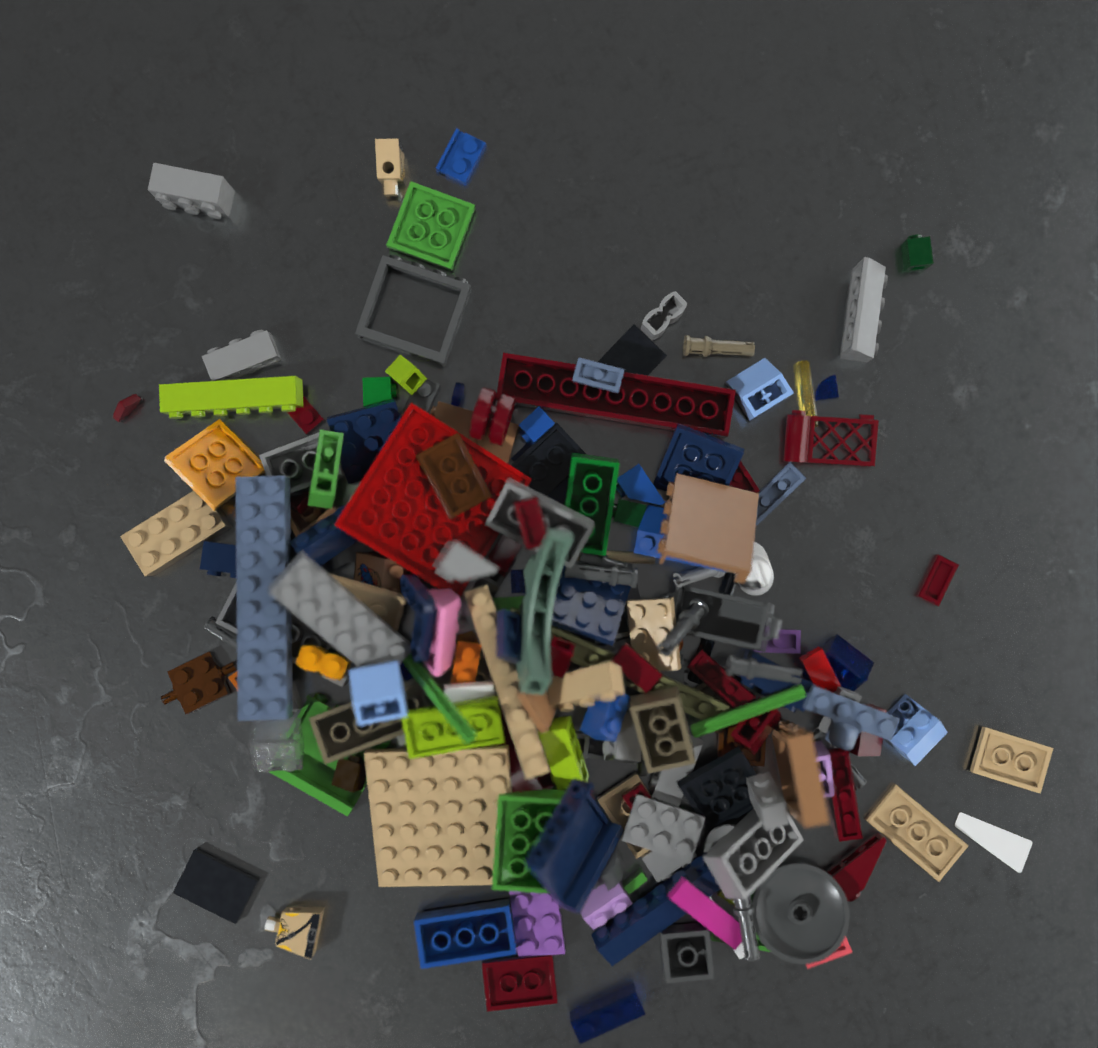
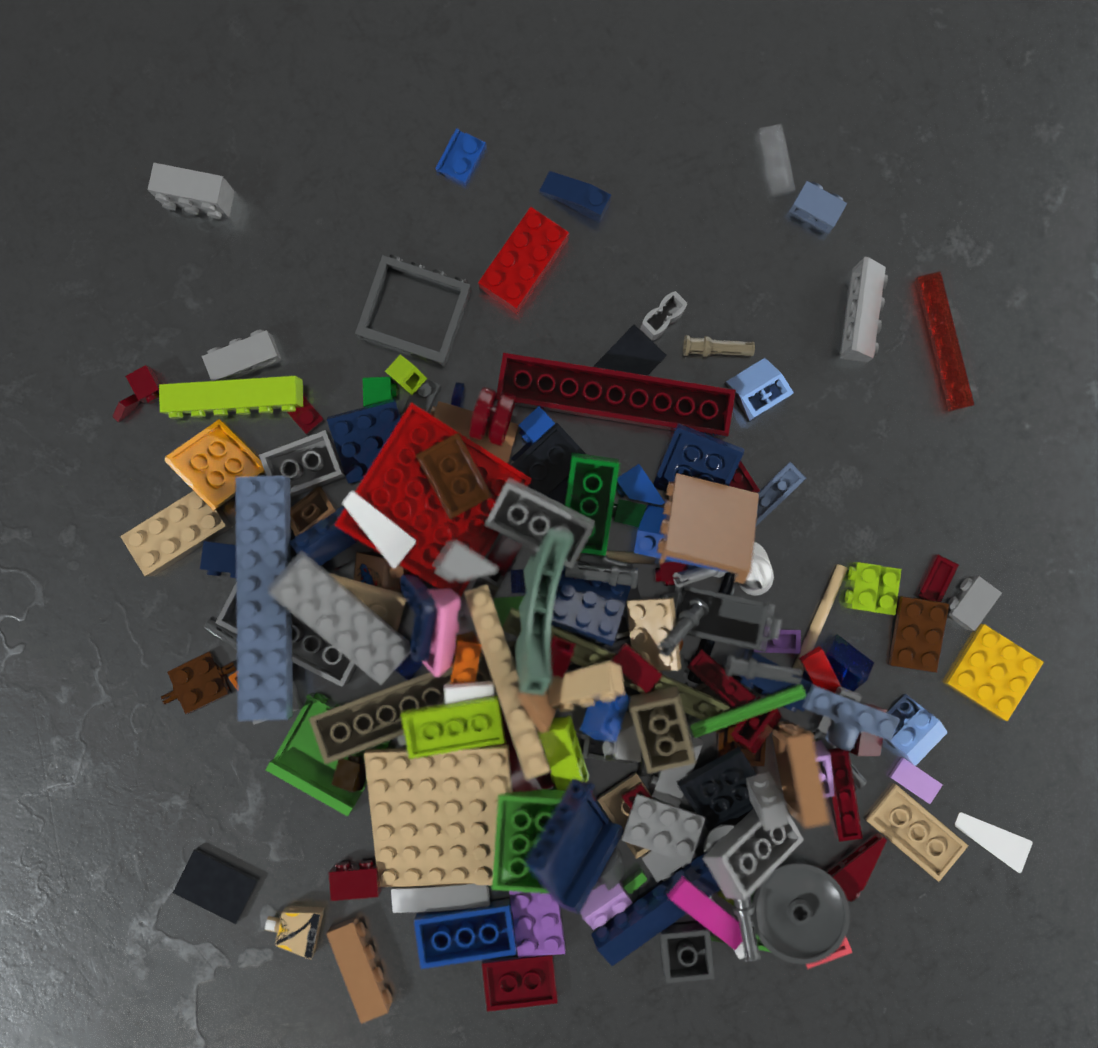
clear brick [249,718,304,772] -> none
dark red tile [290,491,310,514] -> none
light orange brick [296,645,352,680] -> none
bright green slope [308,429,344,509] -> none
light blue slope [349,660,408,726] -> none
tan torso [375,139,404,196] -> none
bright green plate [386,181,476,271] -> none
bright green axle [403,653,476,744] -> none
dark blue plate [496,609,521,664] -> none
dark red plate [513,496,548,550] -> none
clear blue brick [570,983,646,1044] -> none
sand blue plate [572,357,625,393] -> none
dark red piece [783,410,879,466] -> none
clear yellow axle [796,360,818,428] -> none
clear blue tile [814,375,839,402] -> none
dark green brick [900,234,934,272] -> none
tan plate [970,726,1053,794] -> none
none -> dark red brick [125,365,161,404]
none -> medium nougat brick [326,916,392,1024]
none -> dark red brick [329,860,381,901]
none -> white sticker [343,492,416,568]
none -> light grey slope [391,884,490,913]
none -> red brick [478,207,569,314]
none -> dark blue slope [539,171,611,223]
none -> dark red brick [654,562,689,586]
none -> clear tile [758,124,795,197]
none -> sand blue brick [789,181,847,234]
none -> tan piece [792,564,848,674]
none -> lime plate [845,562,902,615]
none -> reddish brown plate [888,596,949,673]
none -> lavender tile [889,757,943,804]
none -> clear red plate [916,271,974,412]
none -> yellow plate [945,624,1044,721]
none -> light grey brick [947,576,1002,631]

